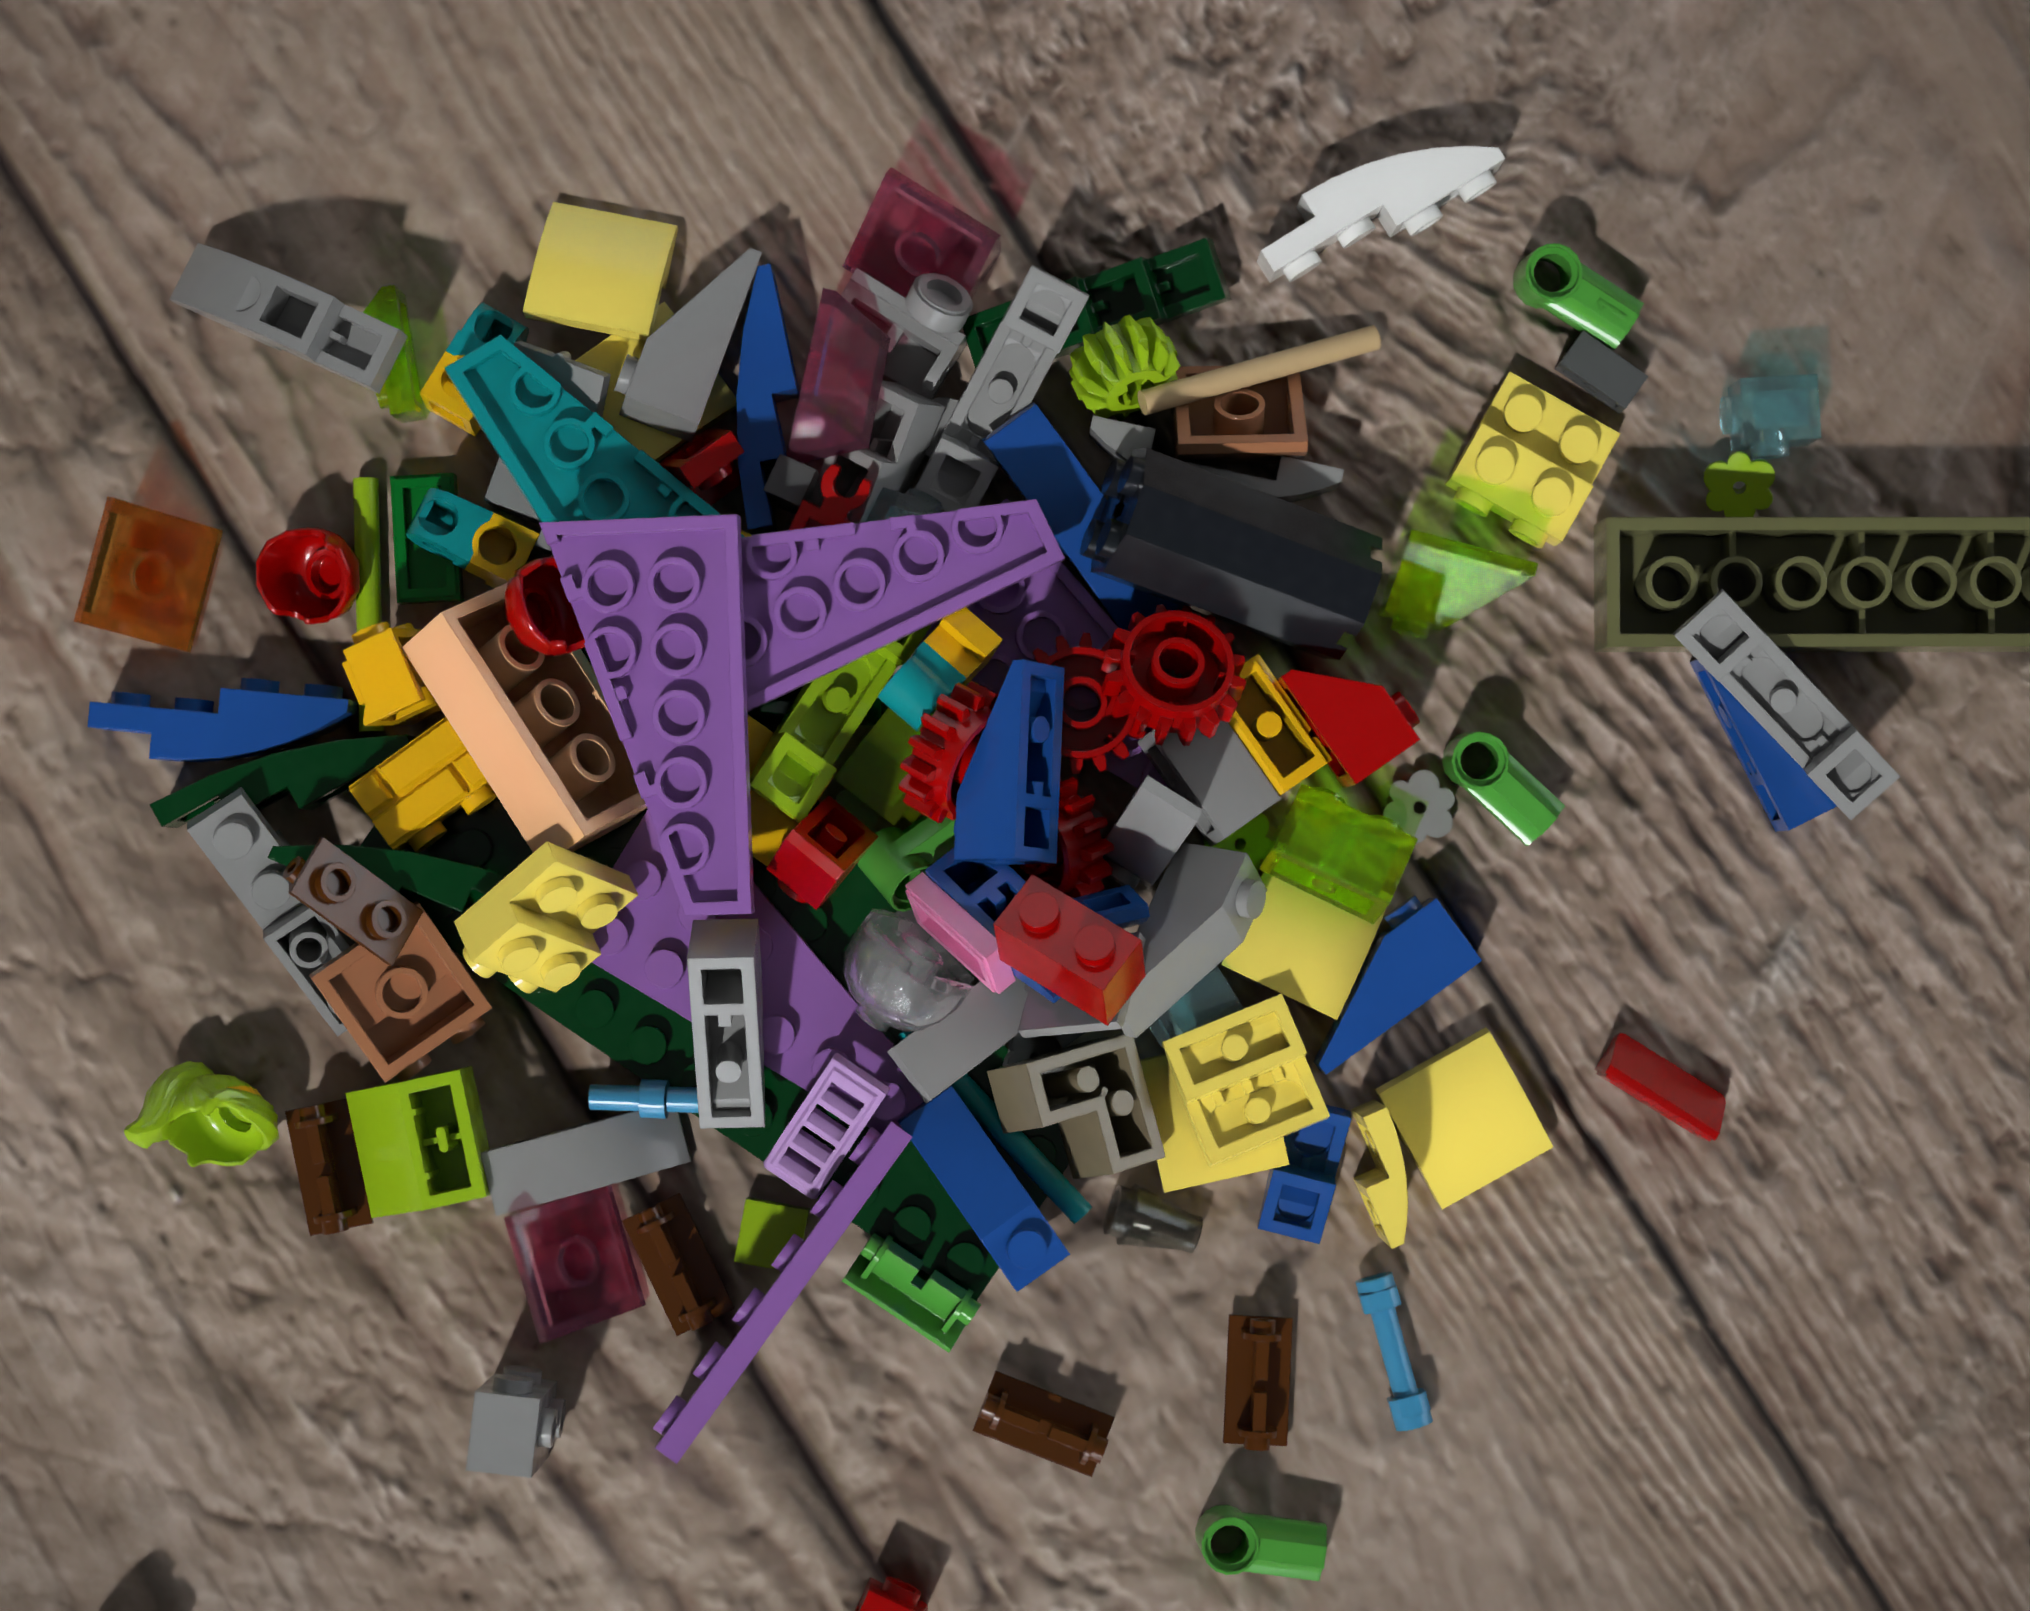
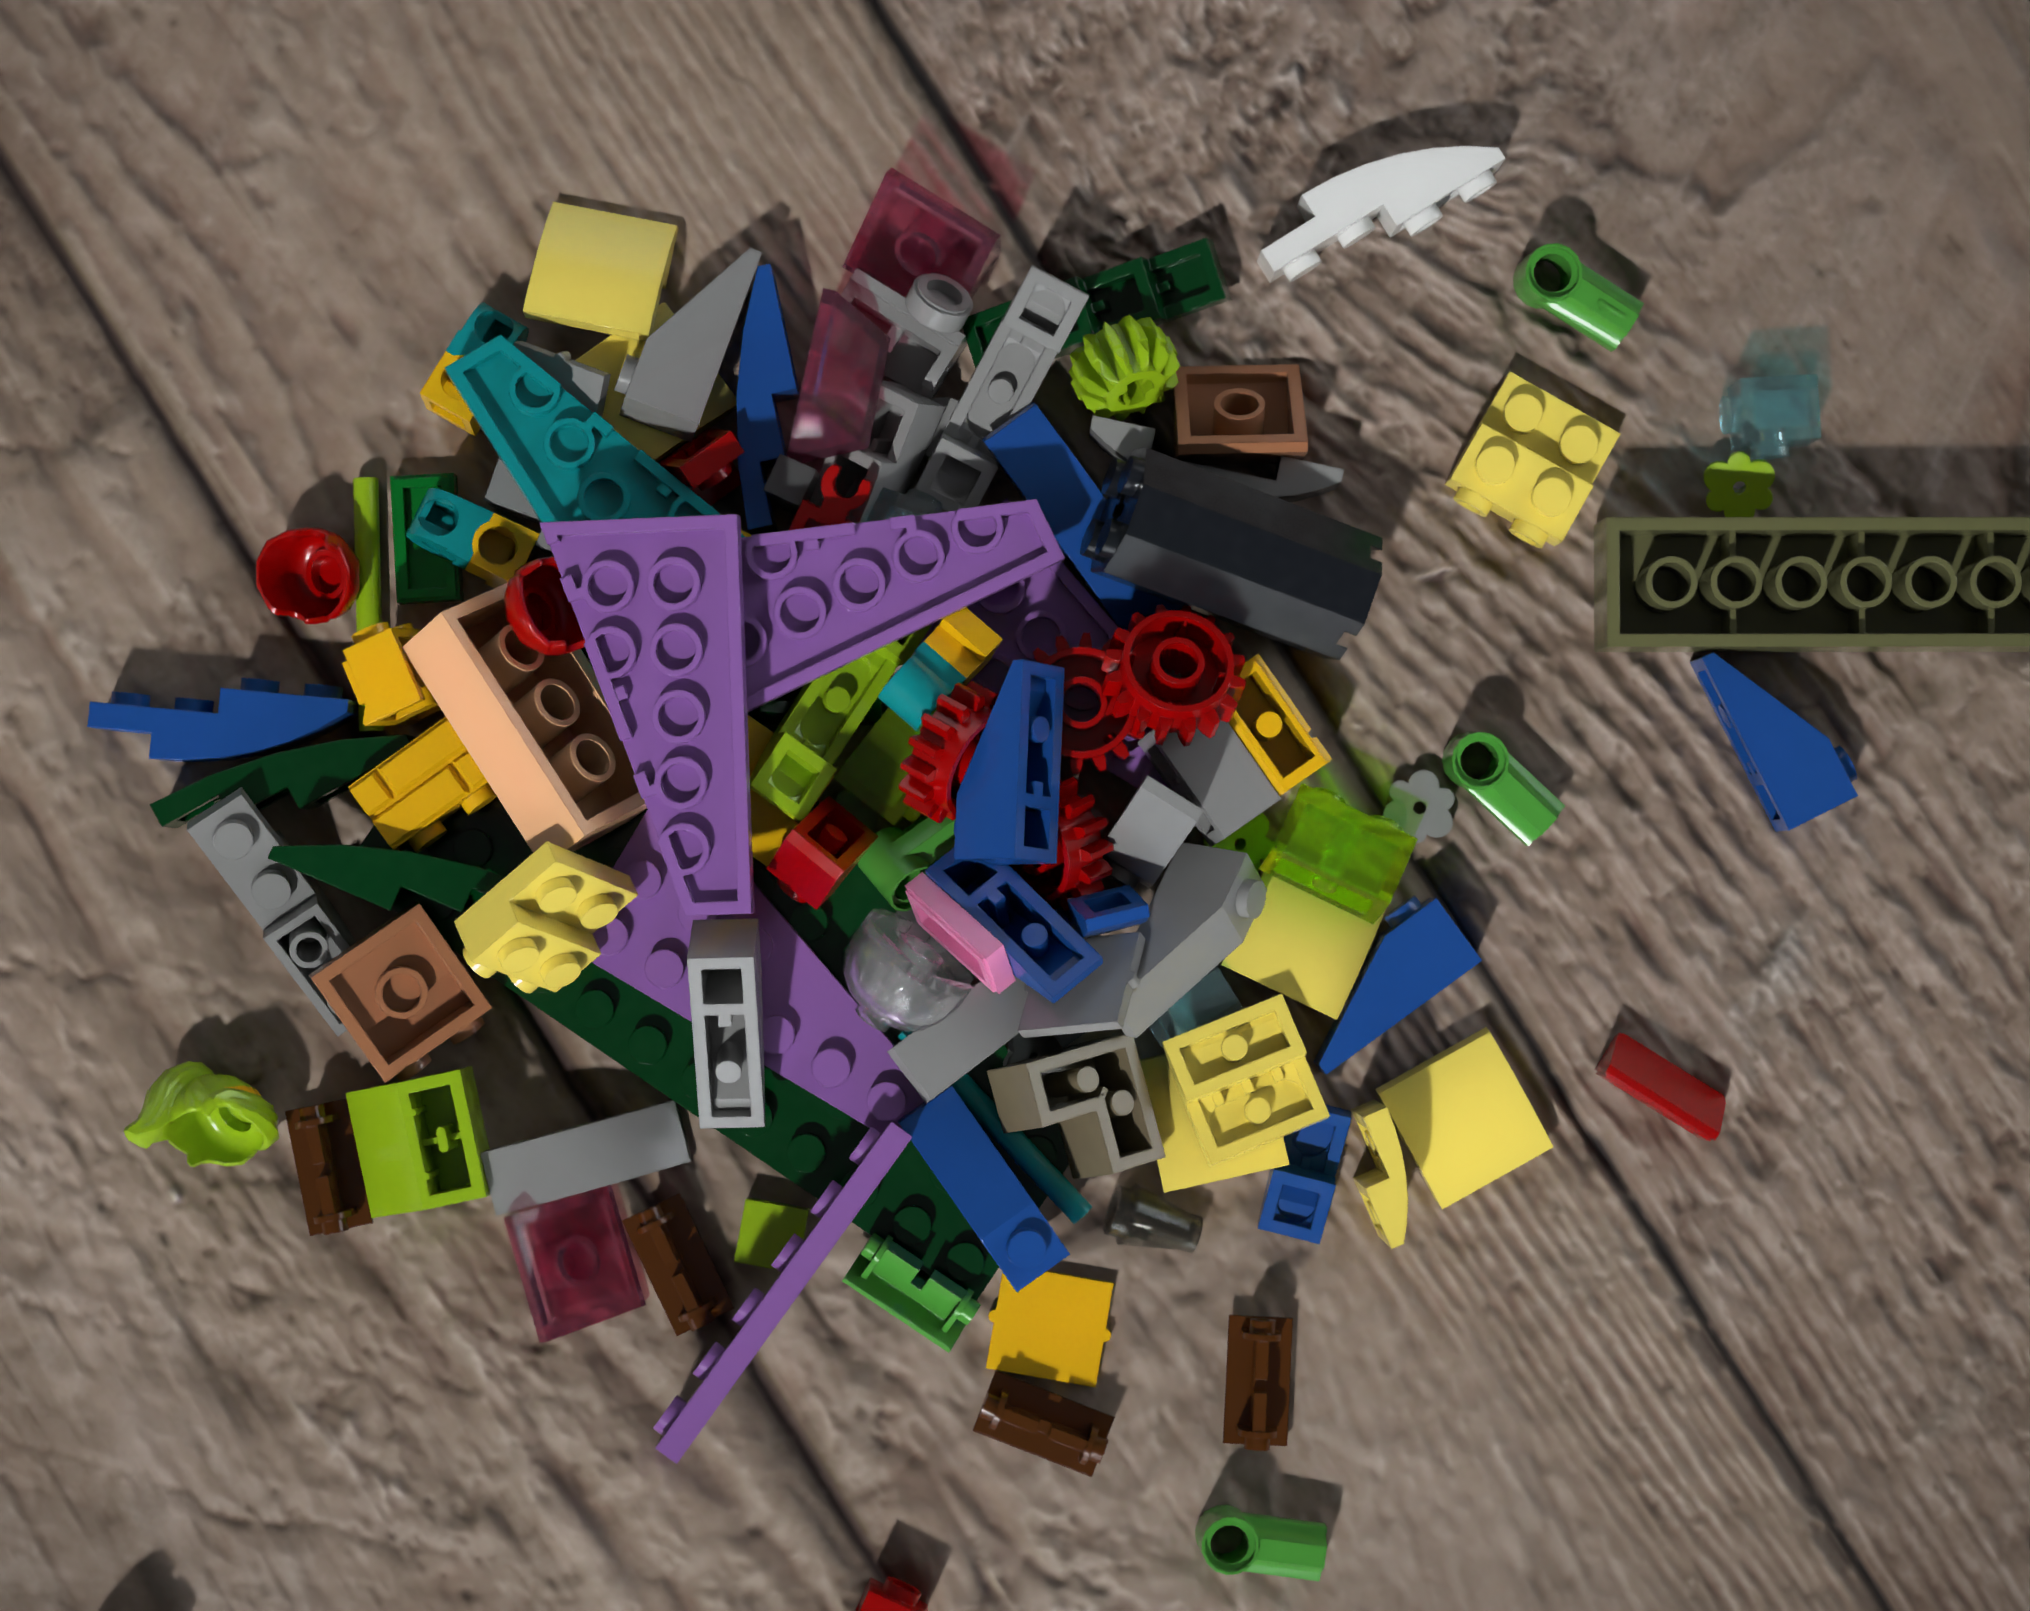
clear orange slope [74,496,223,653] -> none
light grey slope [170,243,408,394] -> none
reddish brown hinge [283,837,423,966] -> none
clear neon green slope [363,285,426,423] -> none
light grey brick [466,1365,566,1478] -> none
dark azure bar [588,1079,699,1119] -> none
lavender slope [763,1052,891,1199] -> none
red brick [993,874,1146,1026] -> none
tan bar [1137,325,1381,415] -> none
red slope [1278,669,1421,788] -> none
dark azure bar [1355,1272,1433,1431] -> none
clear neon green slope [1378,529,1538,639] -> none
dark grey piece [1555,331,1648,414] -> none
light grey slope [1673,589,1900,820] -> none
none -> yellow piece [986,1271,1114,1387]

